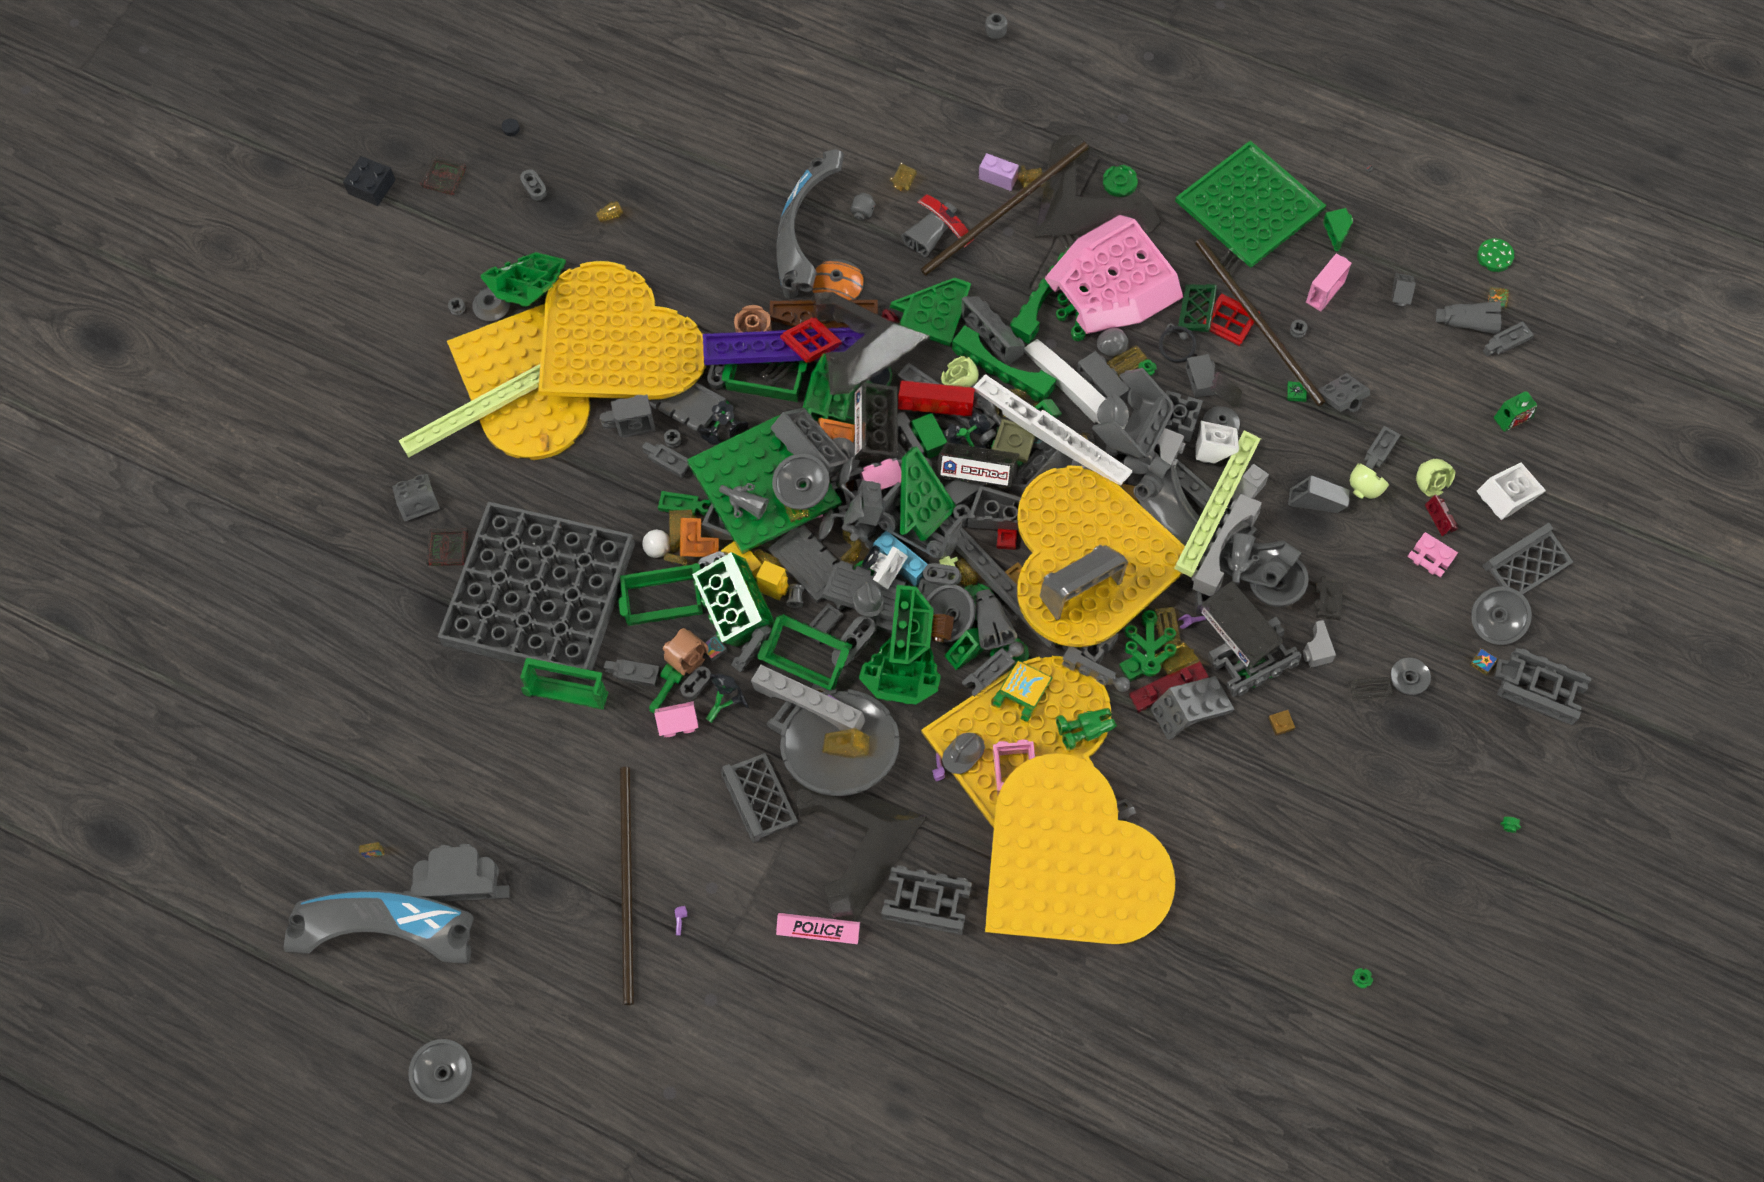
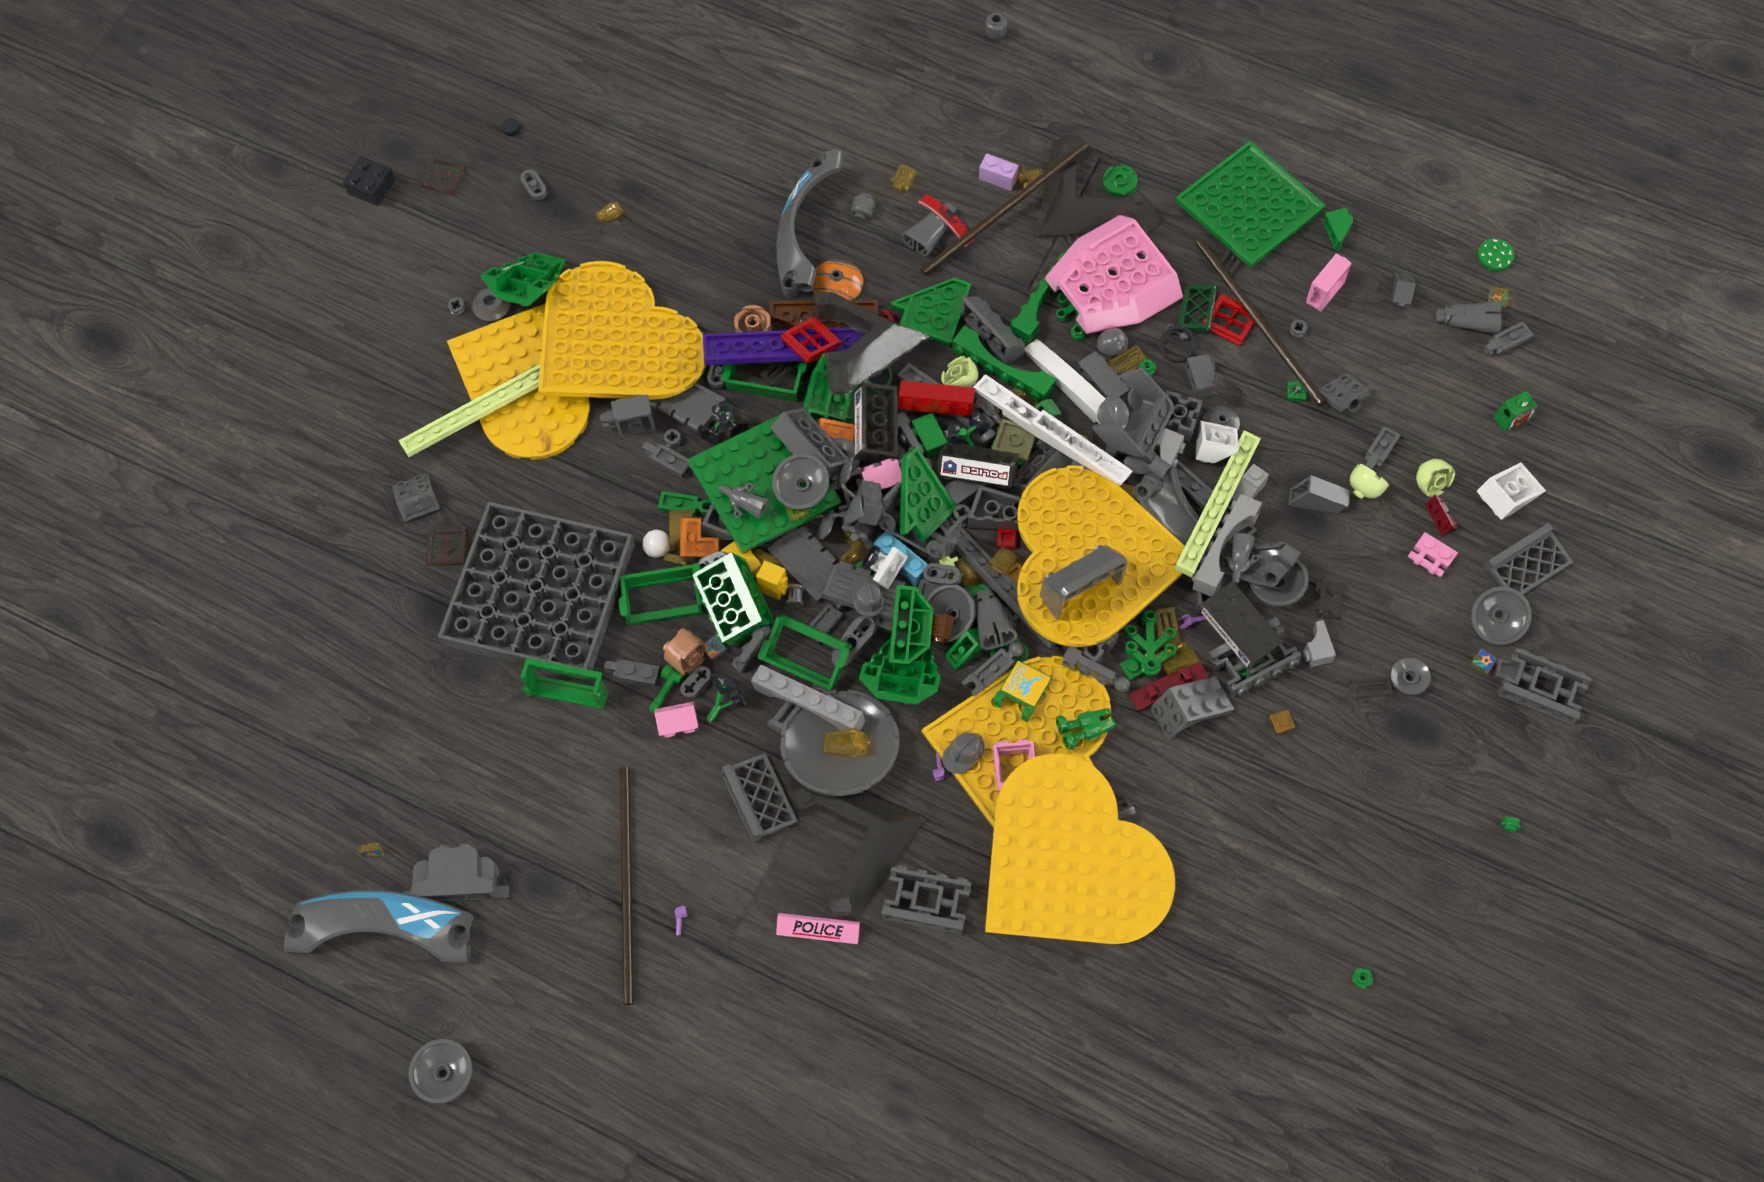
none -> clear yellow bracket [989,547,1018,575]

